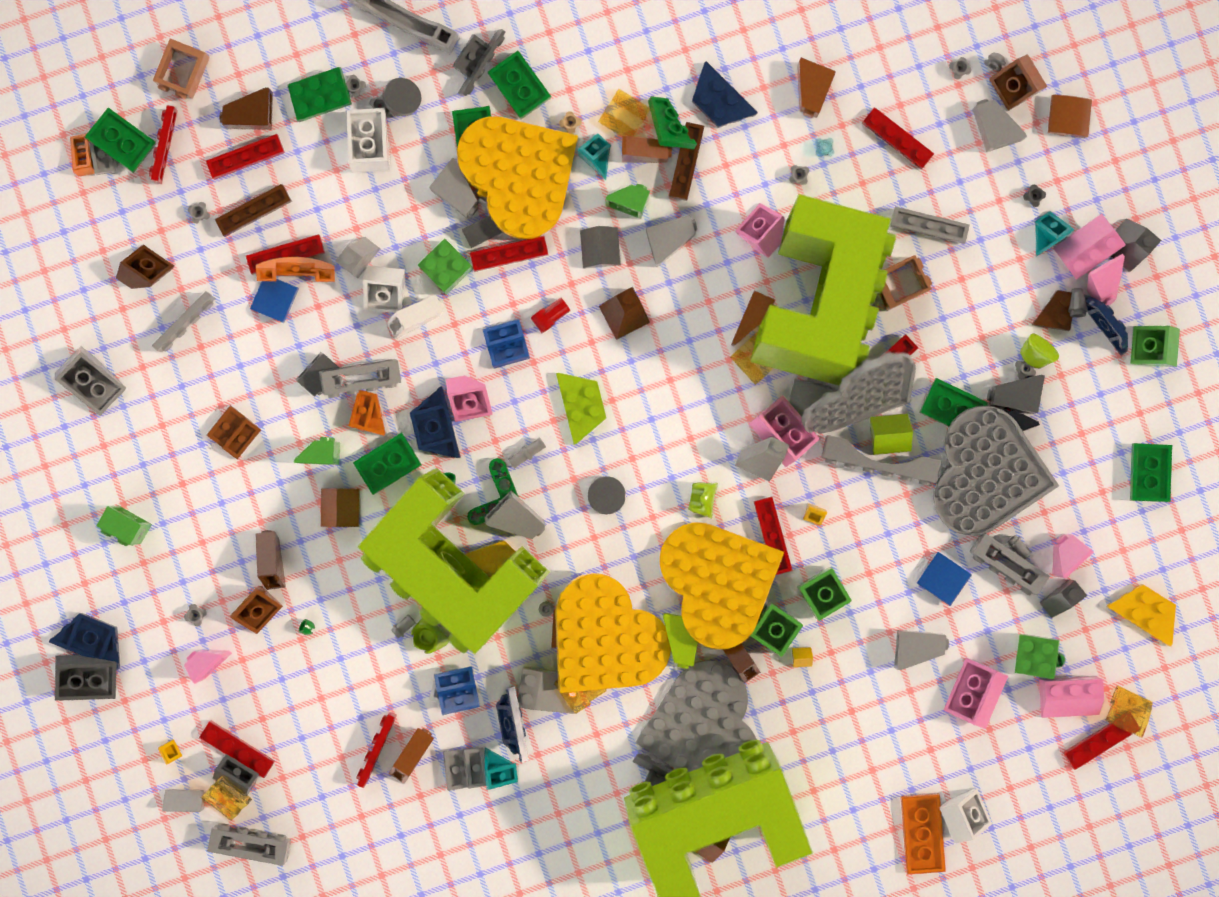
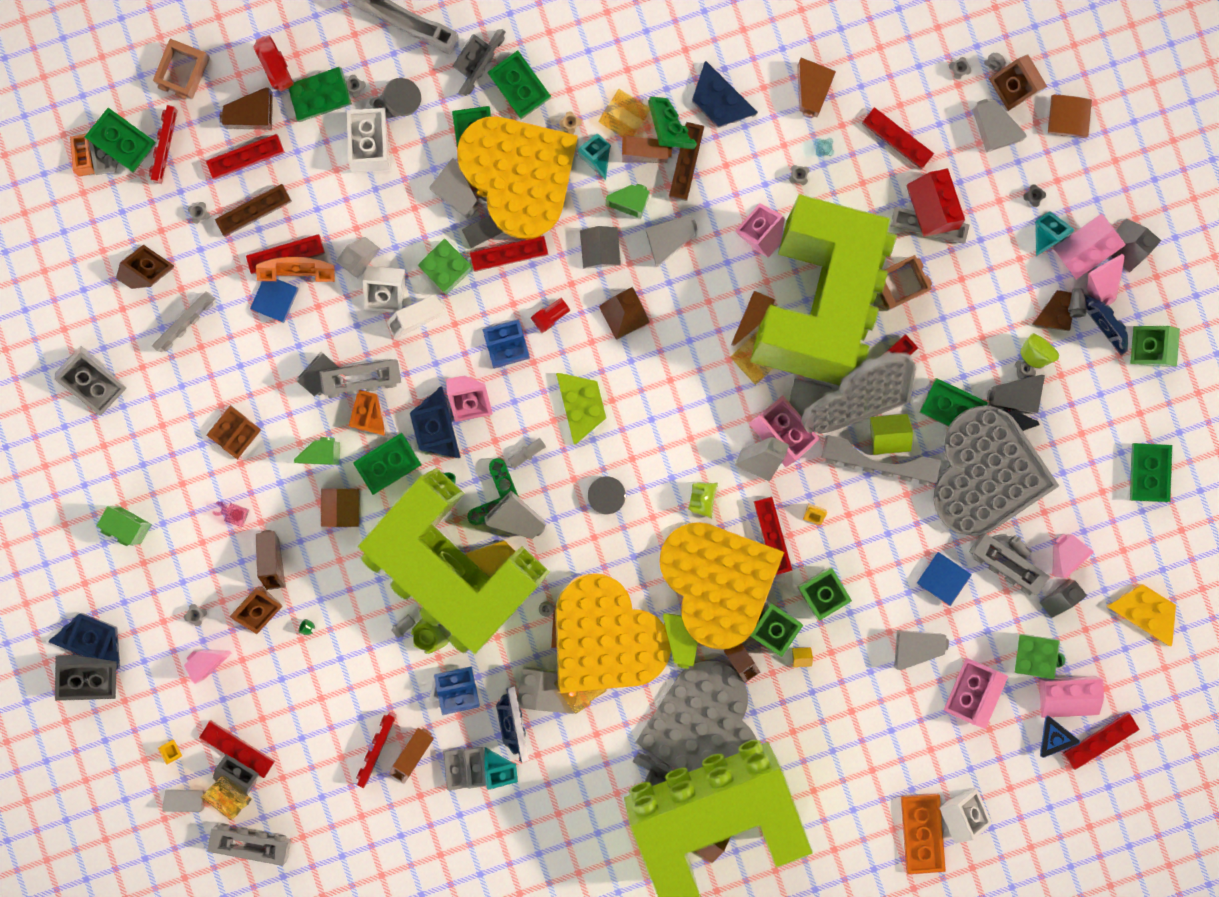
clear yellow slope [1105,685,1153,738] -> none
none -> clear pink plate [212,501,250,527]
none -> red piece [253,34,294,92]
none -> red slope [906,168,965,237]
none -> black piece [1040,715,1080,758]

